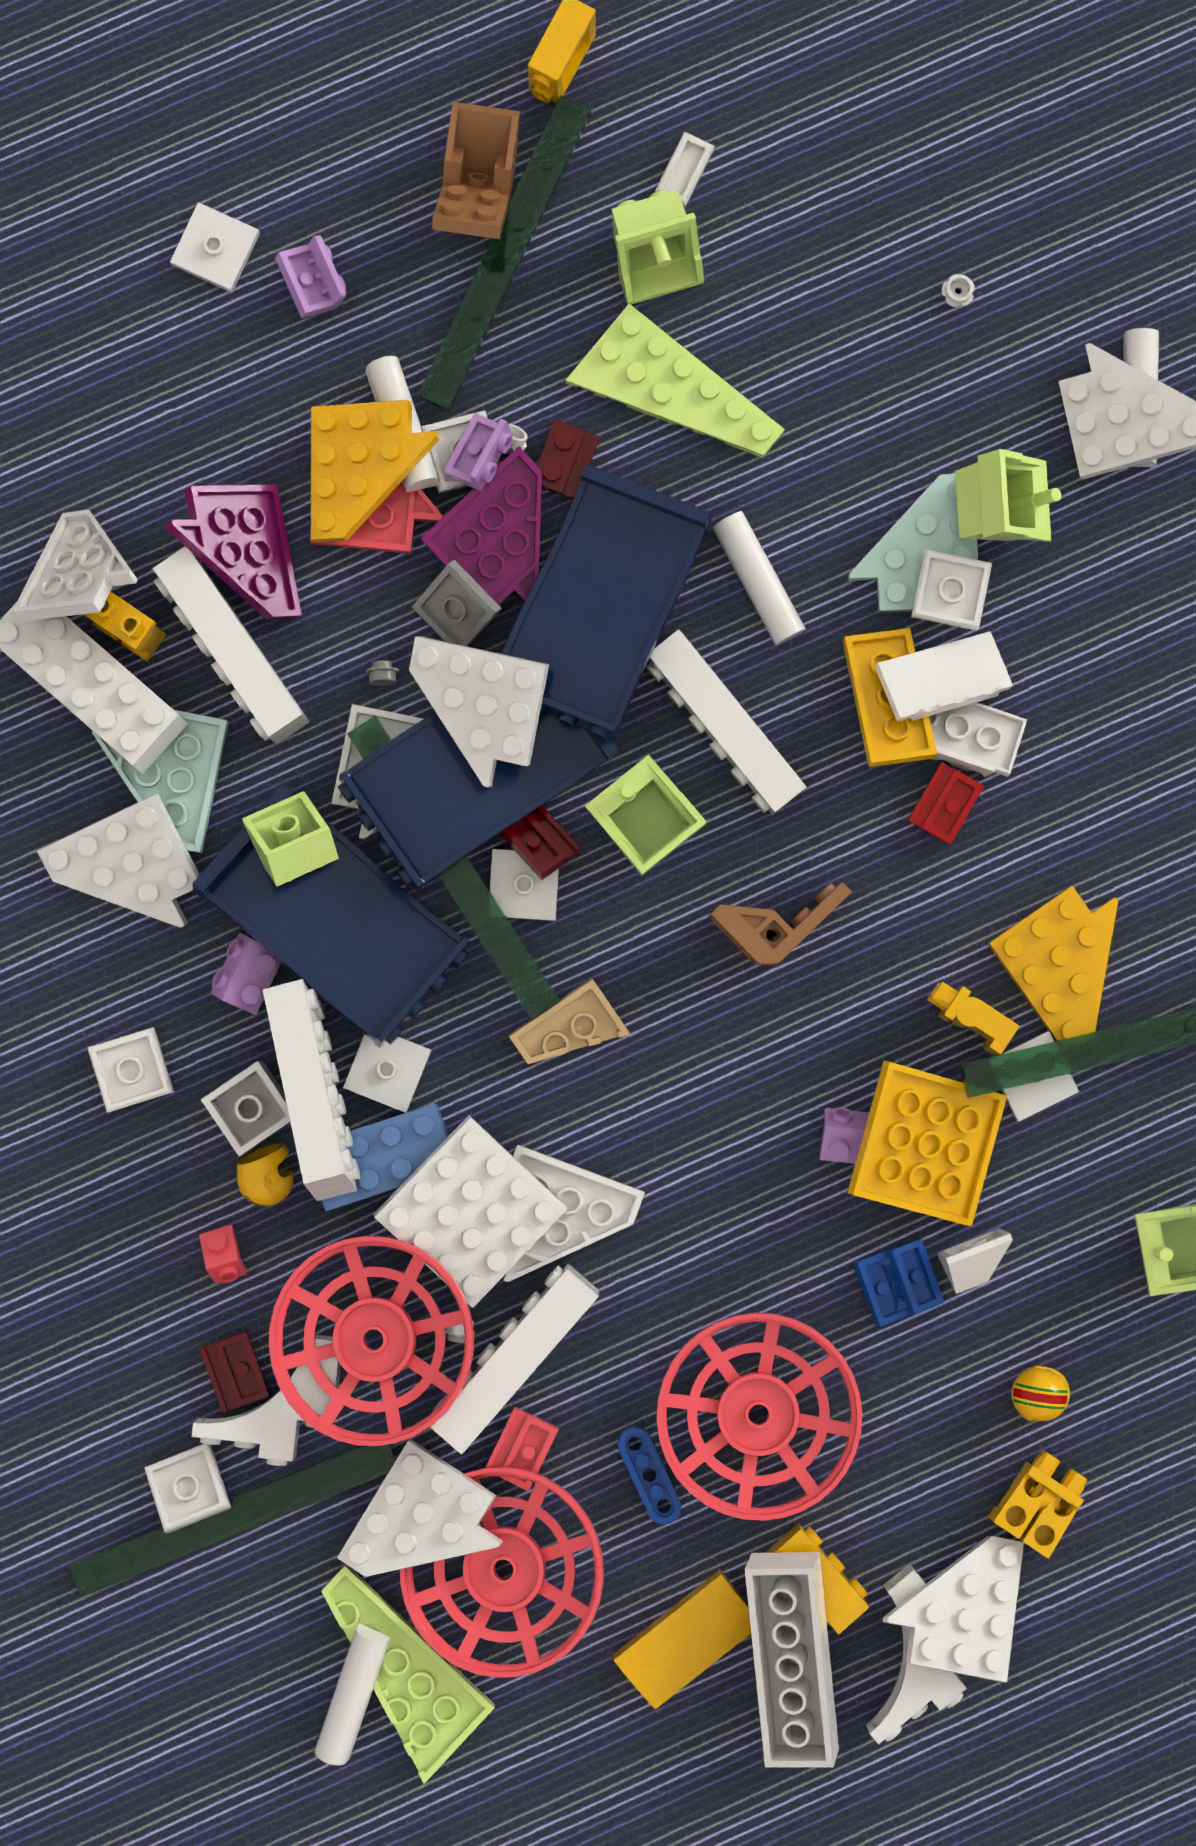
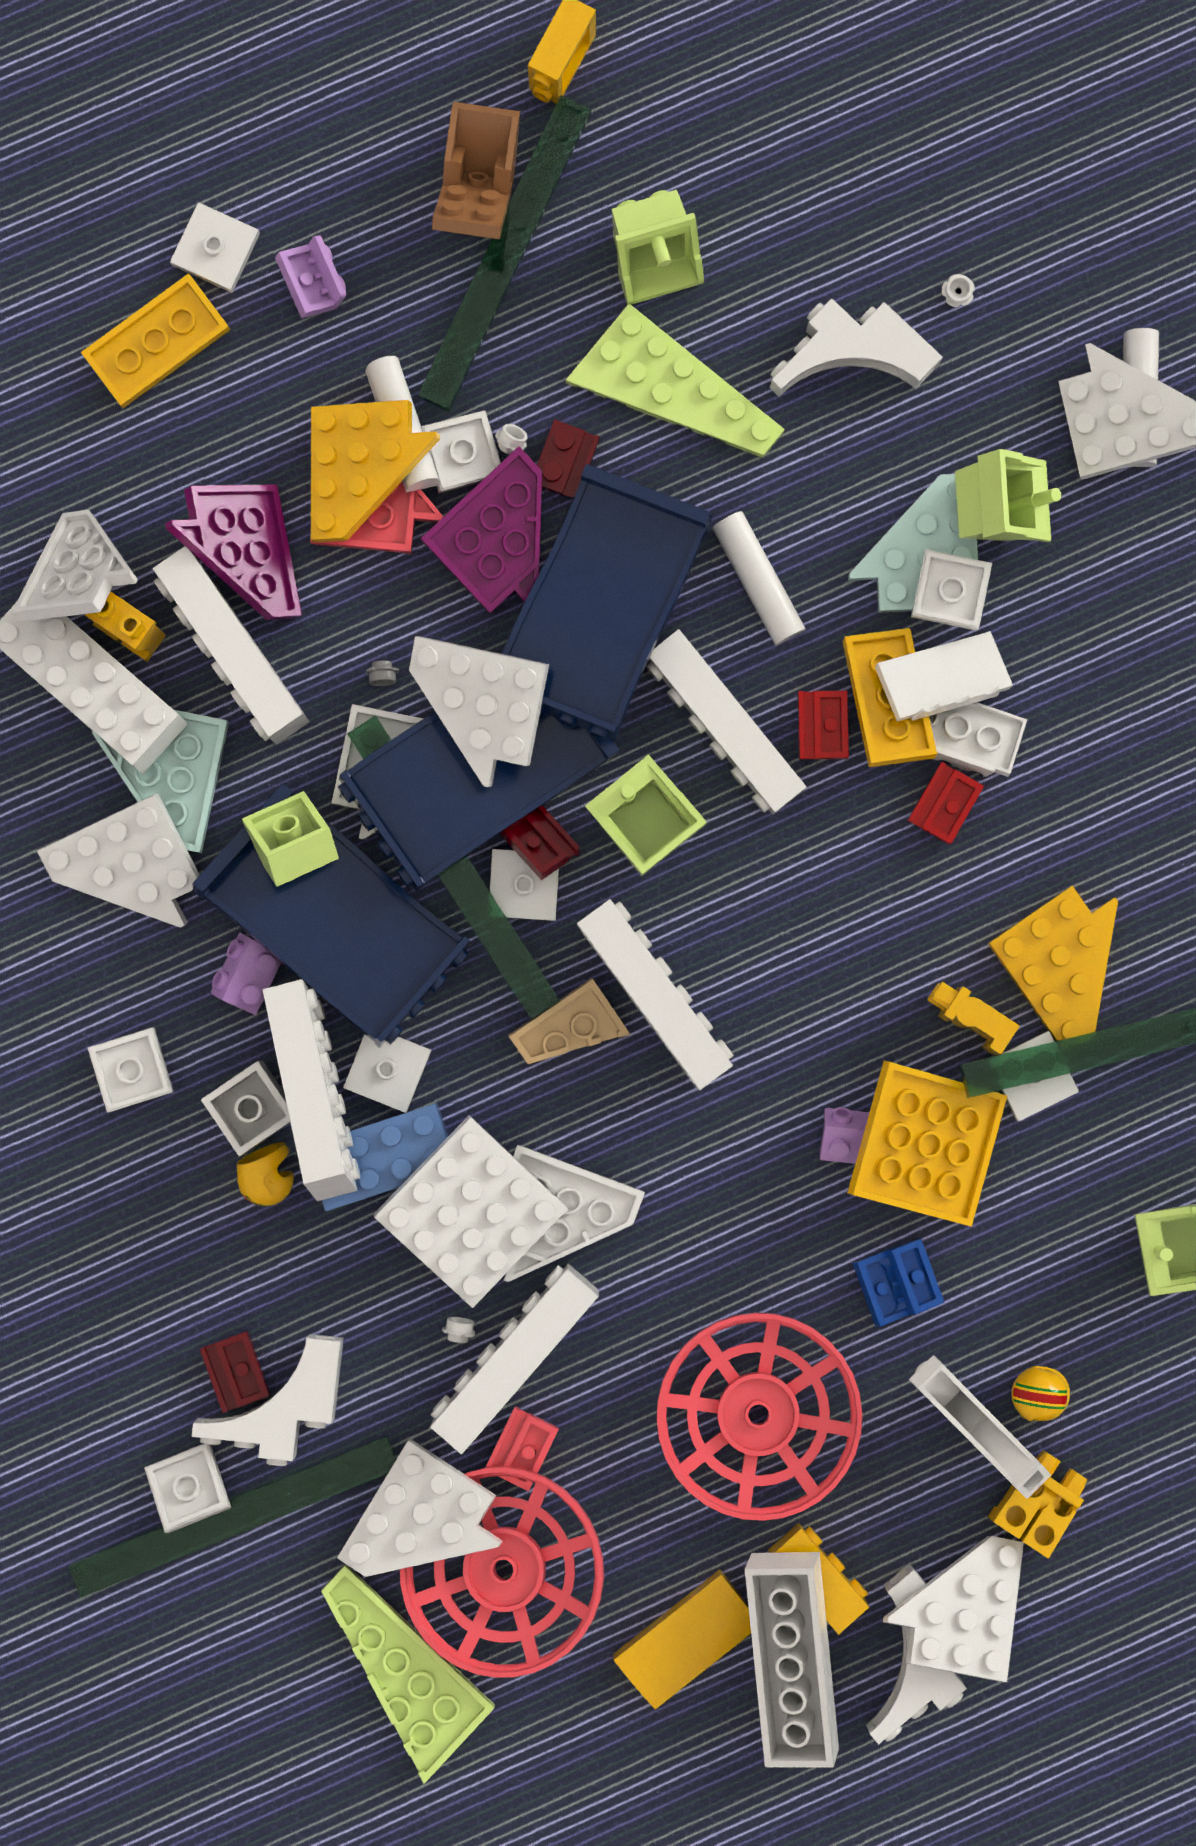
coral bracket [199,1225,247,1283] -> none
coral dish [269,1236,474,1446] -> none
white brick [315,1624,391,1765] -> none
light grey plate [412,560,502,647] -> none
lavender bracket [443,413,513,491] -> none
blue plate [618,1426,681,1525] -> none
white tile [655,132,714,209] -> none
medium nougat bracket [708,882,852,966] -> none
white slope [937,1228,1013,1294] -> none
none -> yellow plate [81,273,230,409]
none -> white brick [577,899,734,1090]
none -> white arch [770,298,943,397]
none -> red plate [797,690,849,760]
none -> white arch [909,1355,1051,1499]

